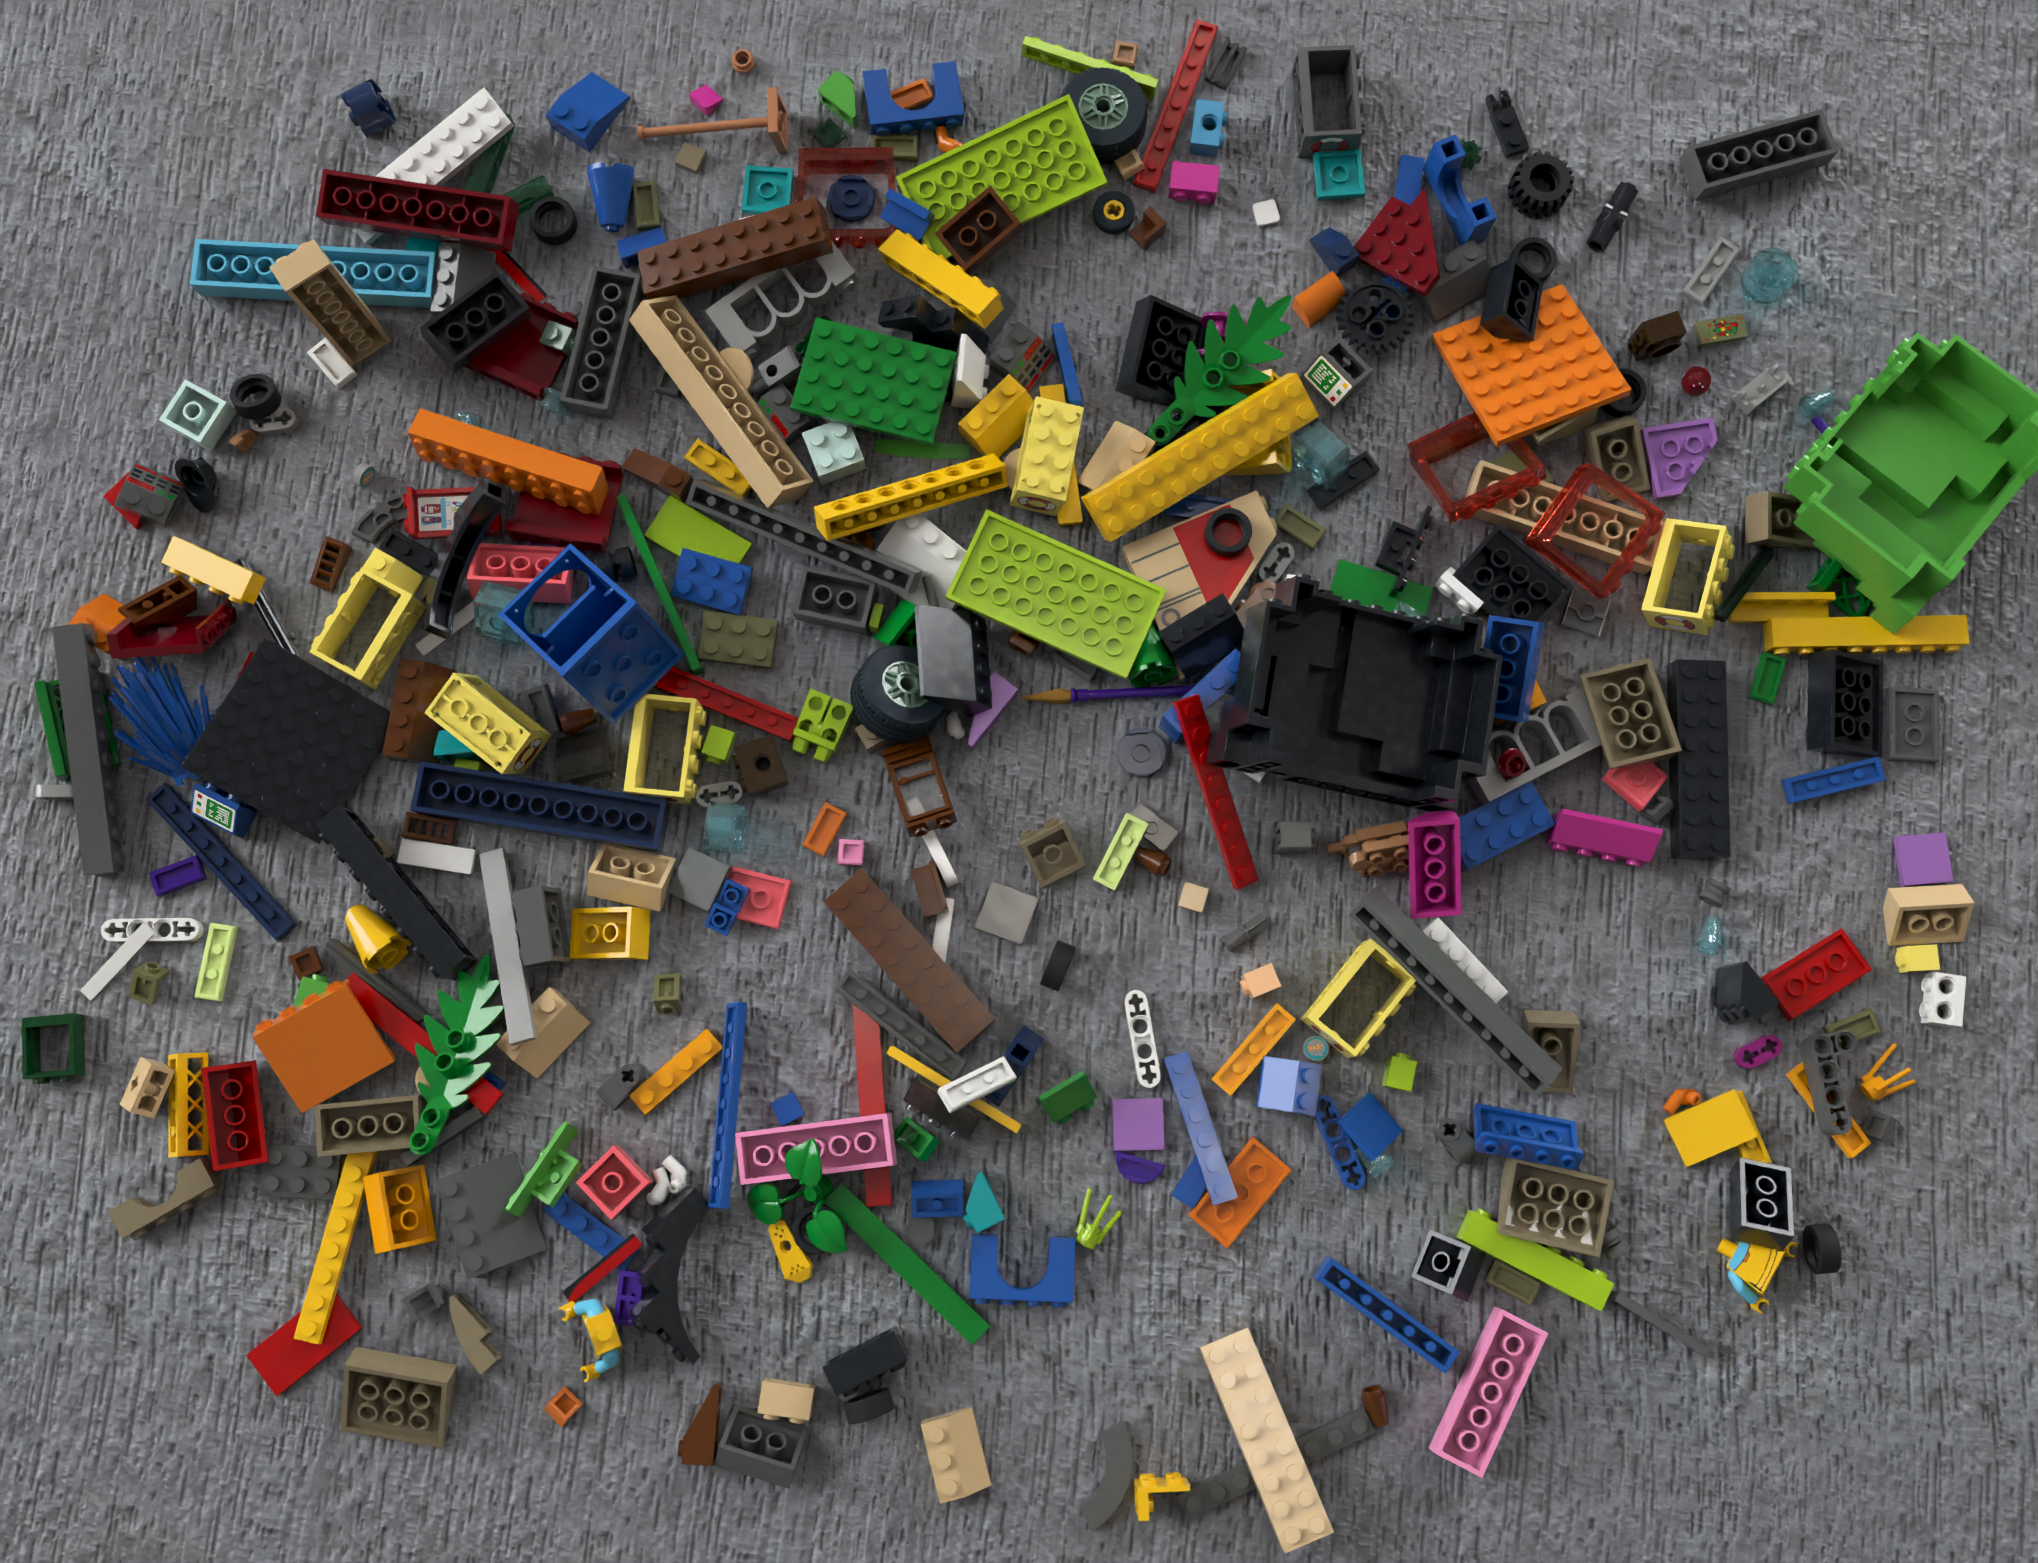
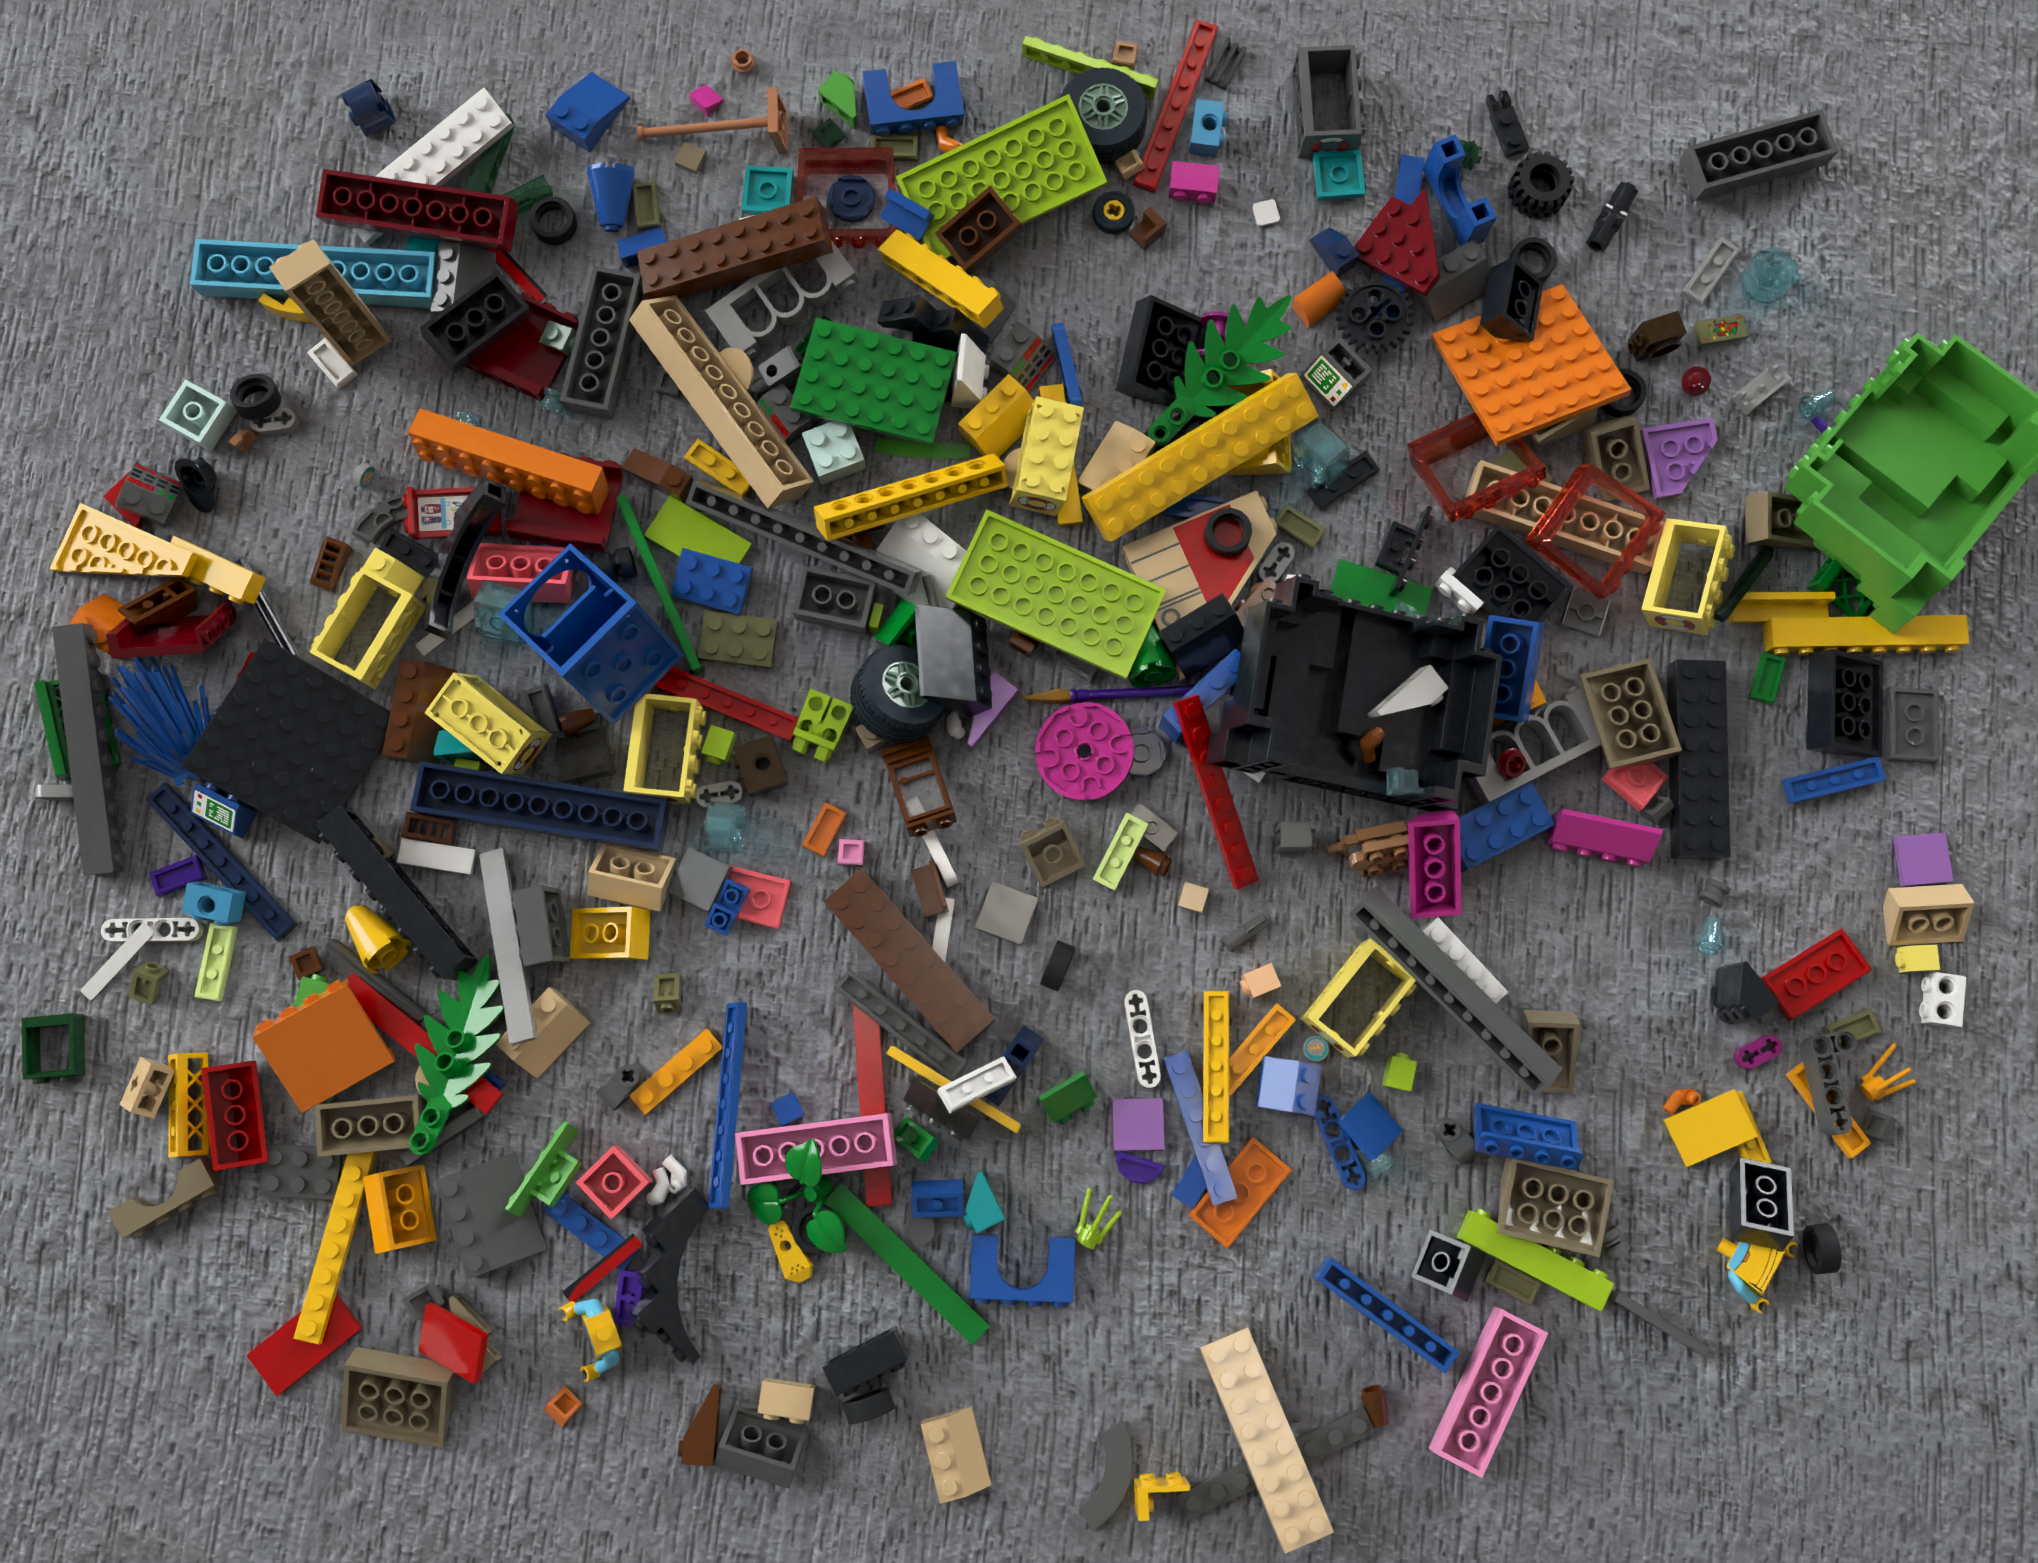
none -> yellow wing [50,503,198,578]
none -> dark azure brick [182,881,246,926]
none -> yellow slope [258,293,312,322]
none -> red tile [418,1302,489,1384]
none -> dark pink plate [1035,702,1134,801]
none -> yellow tile [1203,991,1229,1144]
none -> dark orange arm [1360,727,1385,763]
none -> white slope [1367,665,1449,718]
none -> clear light blue panel [1387,767,1424,796]

